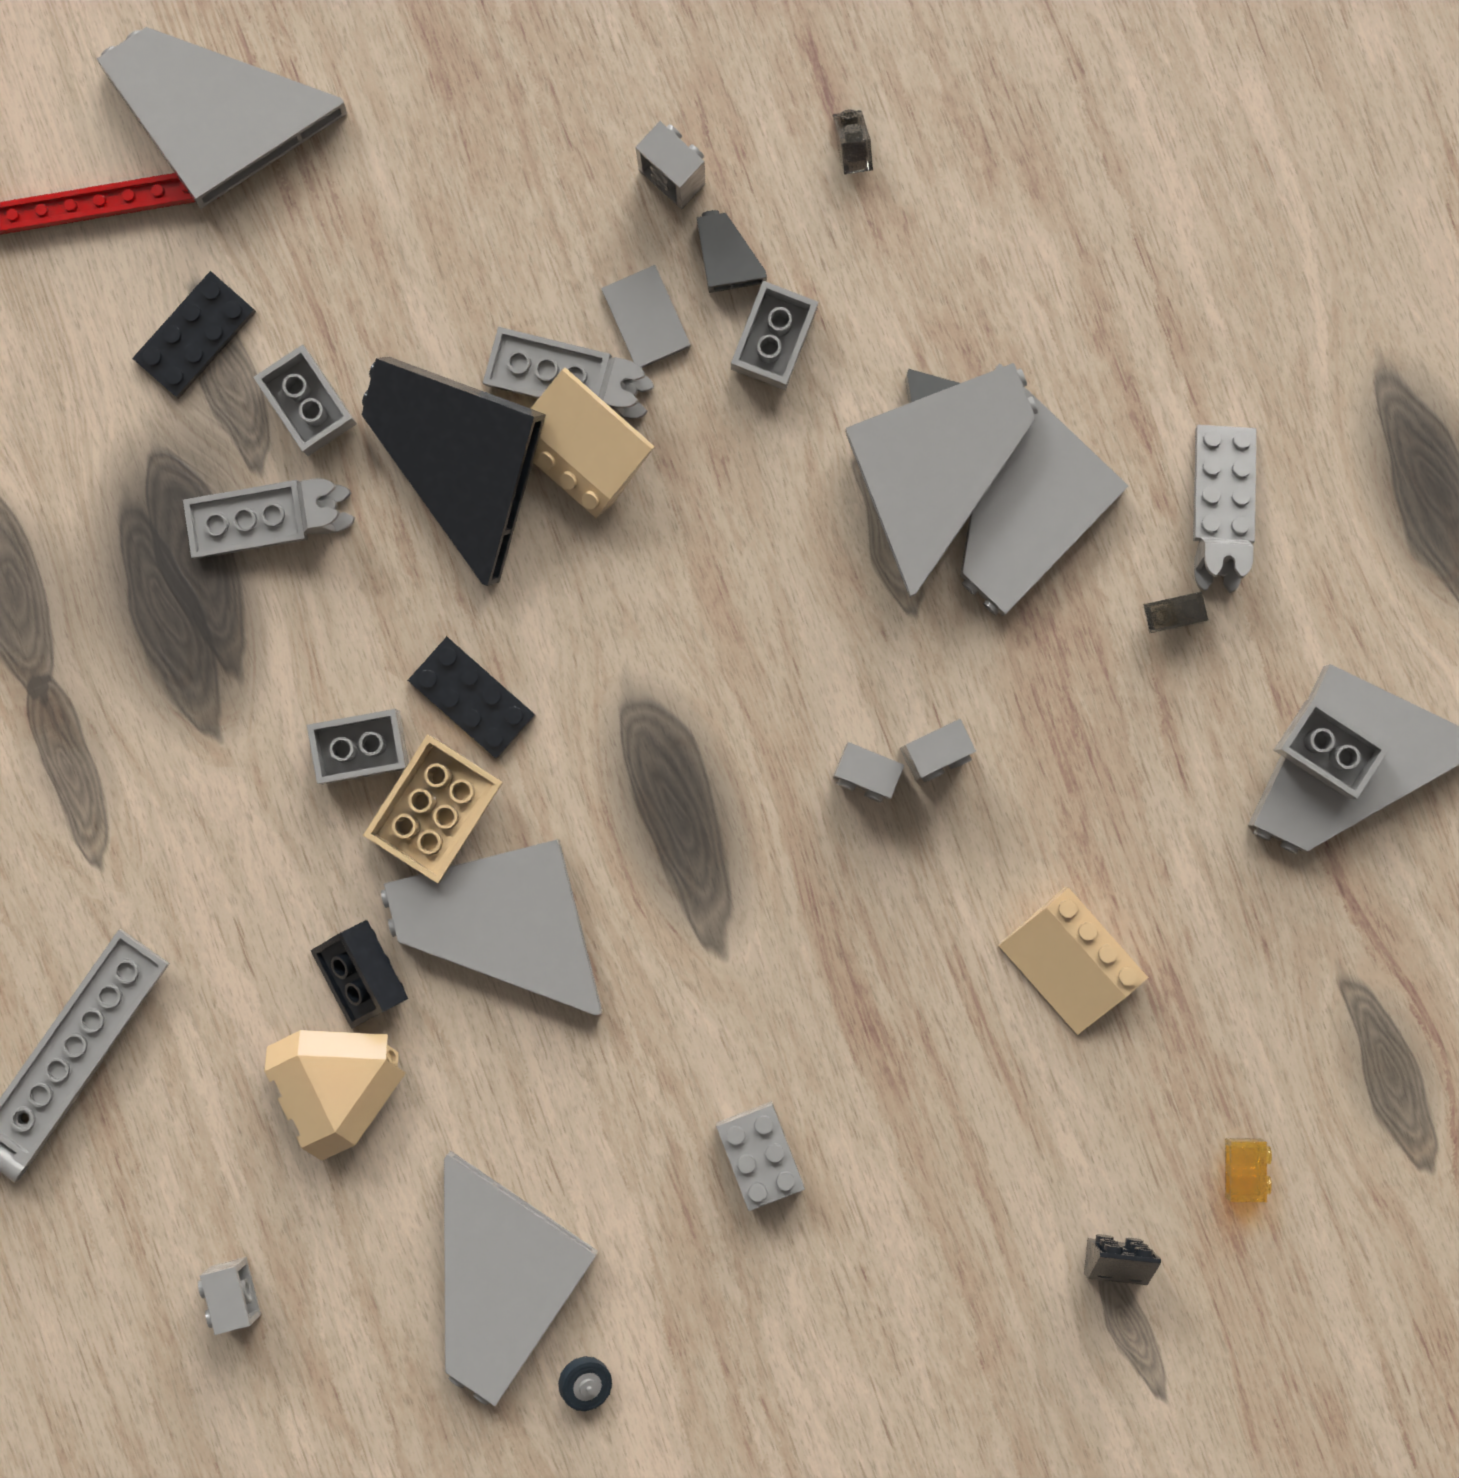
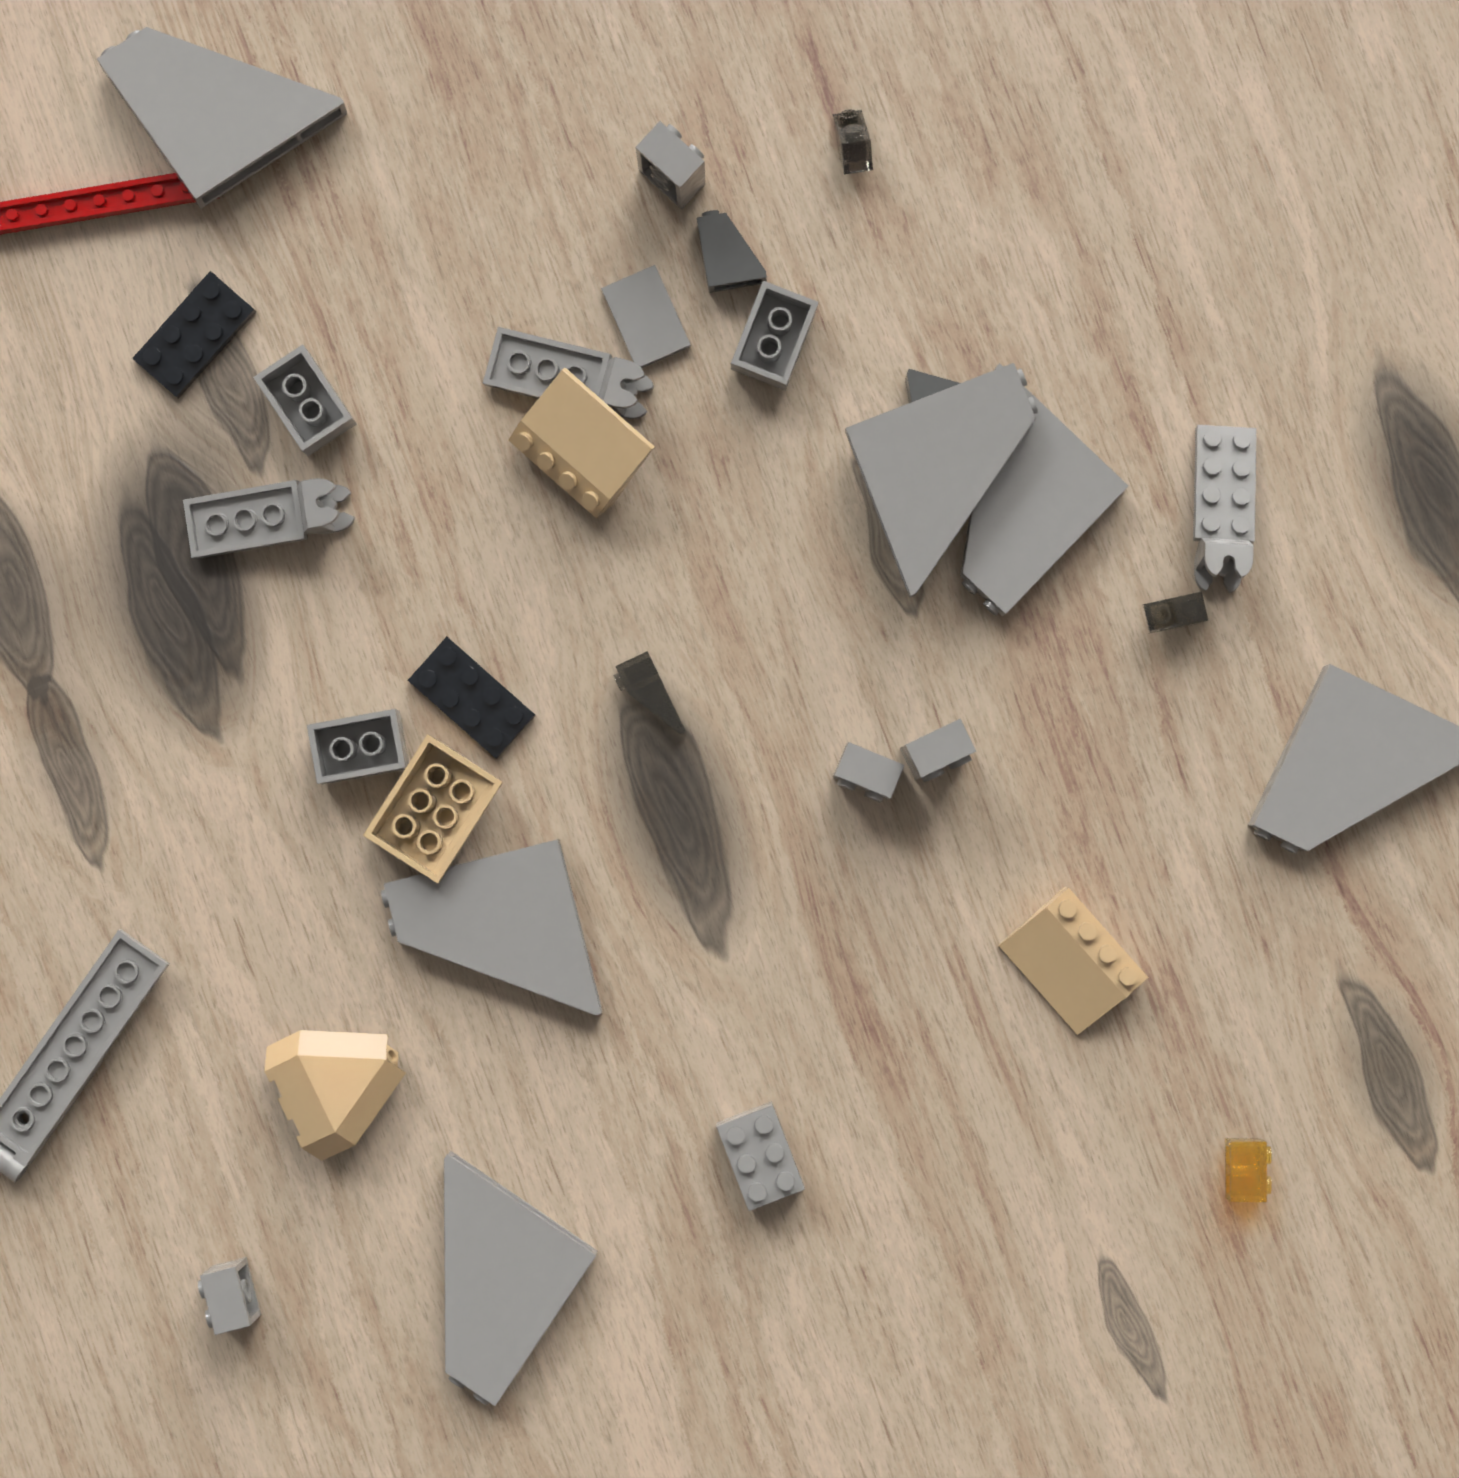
black slope [310,920,409,1029] -> none
black slope [361,357,546,586] -> none
black wheel [558,1356,612,1412] -> none
black slope [1084,1234,1161,1285] -> none
light grey brick [1274,698,1390,800] -> none
none -> clear smoke slope [613,651,686,735]

